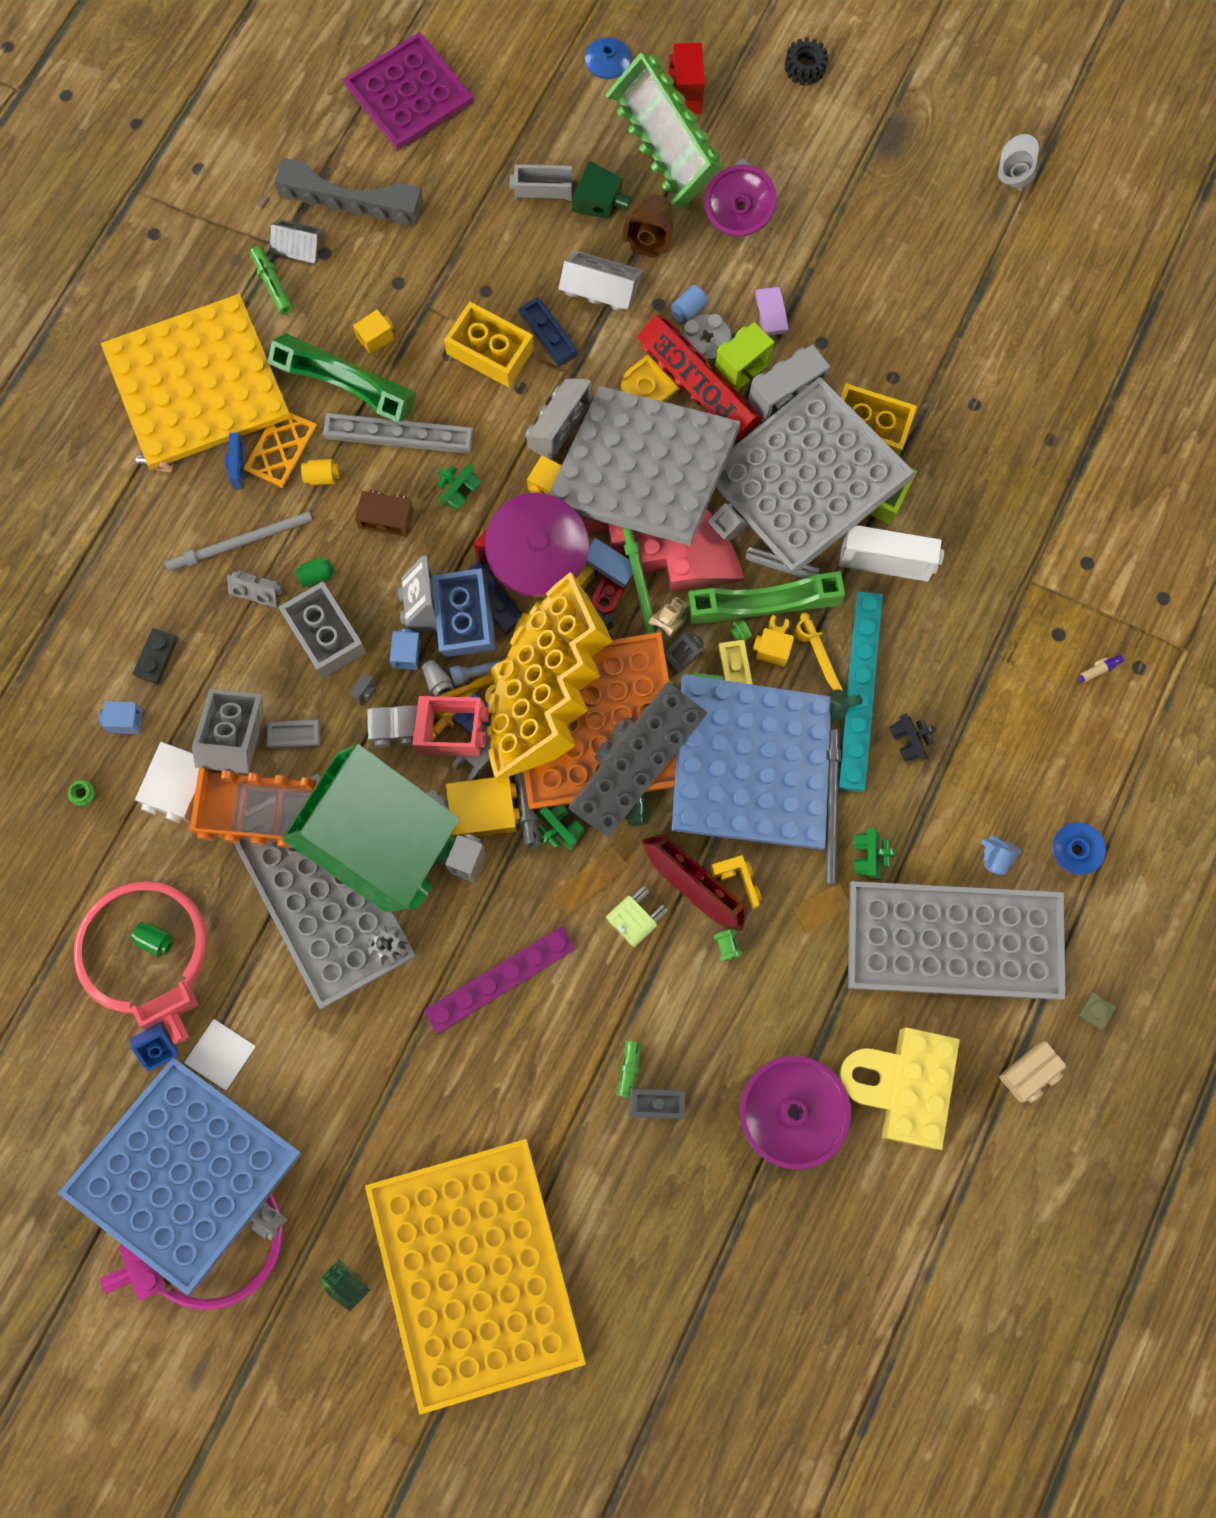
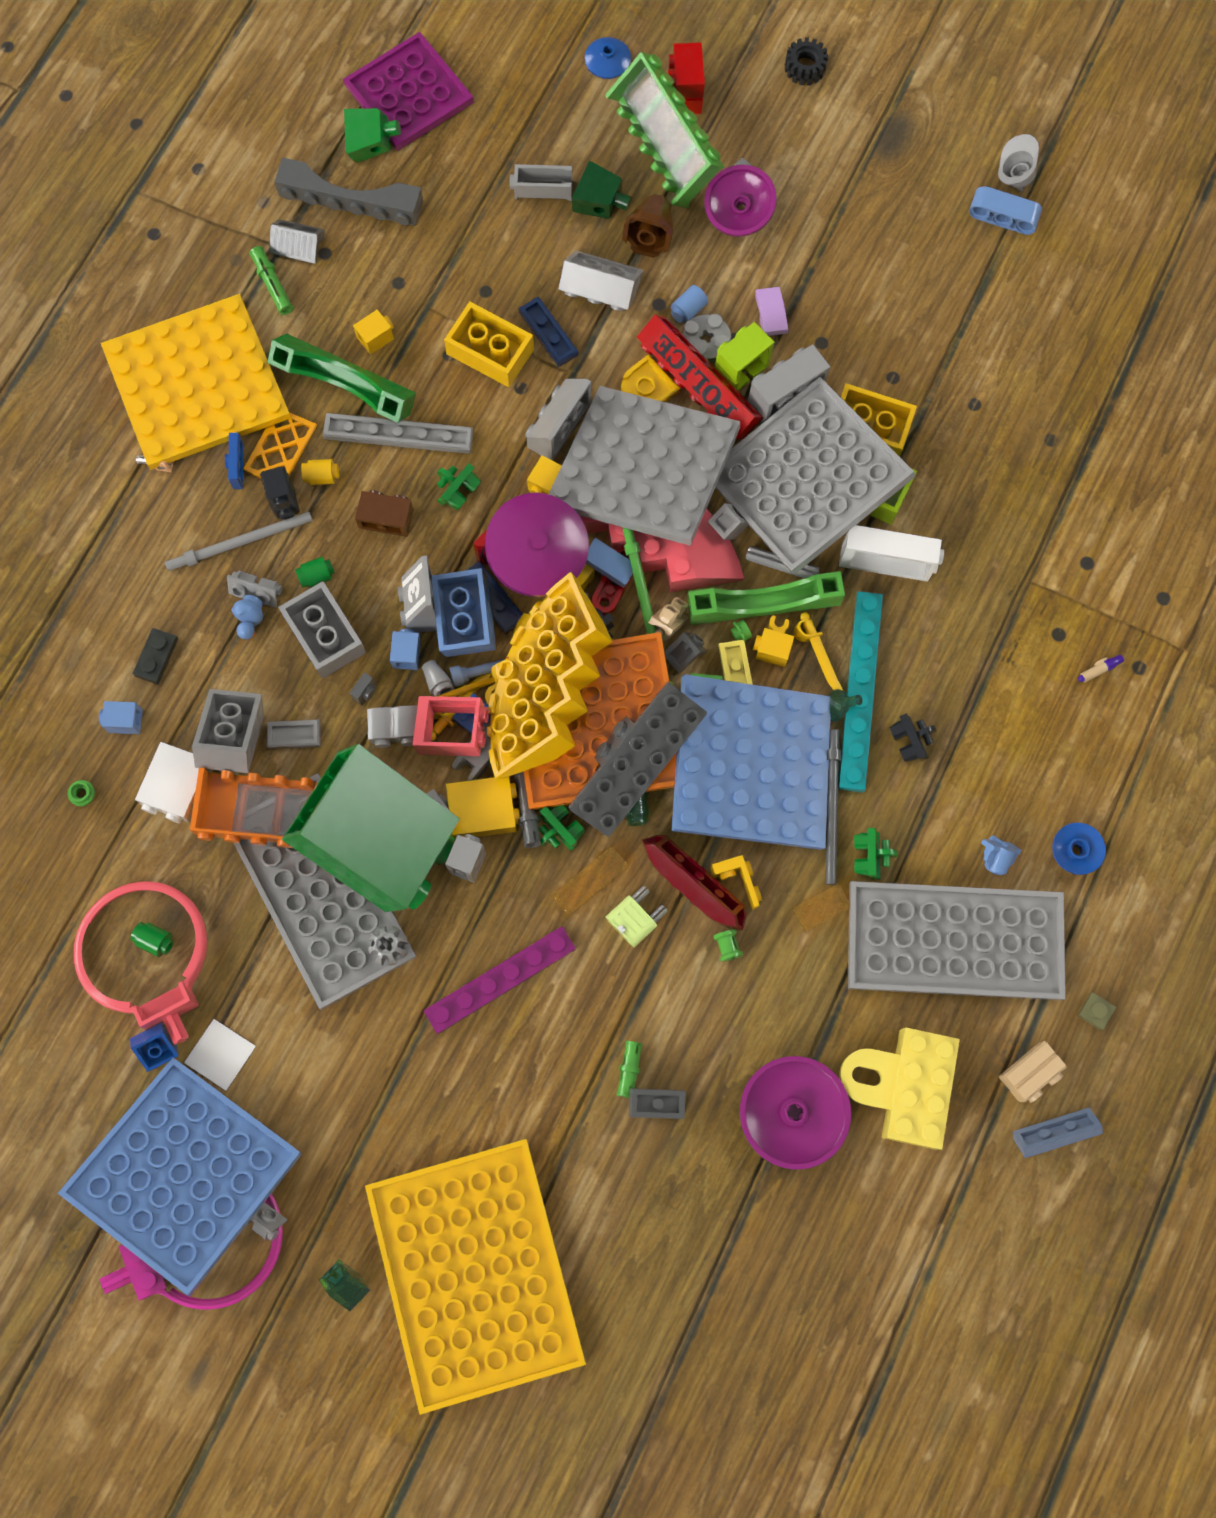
none -> medium blue animal [231,595,263,639]
none -> black brick [260,466,300,519]
none -> green torso [344,109,401,163]
none -> medium blue beam [969,186,1042,235]
none -> sand blue plate [1013,1107,1103,1158]

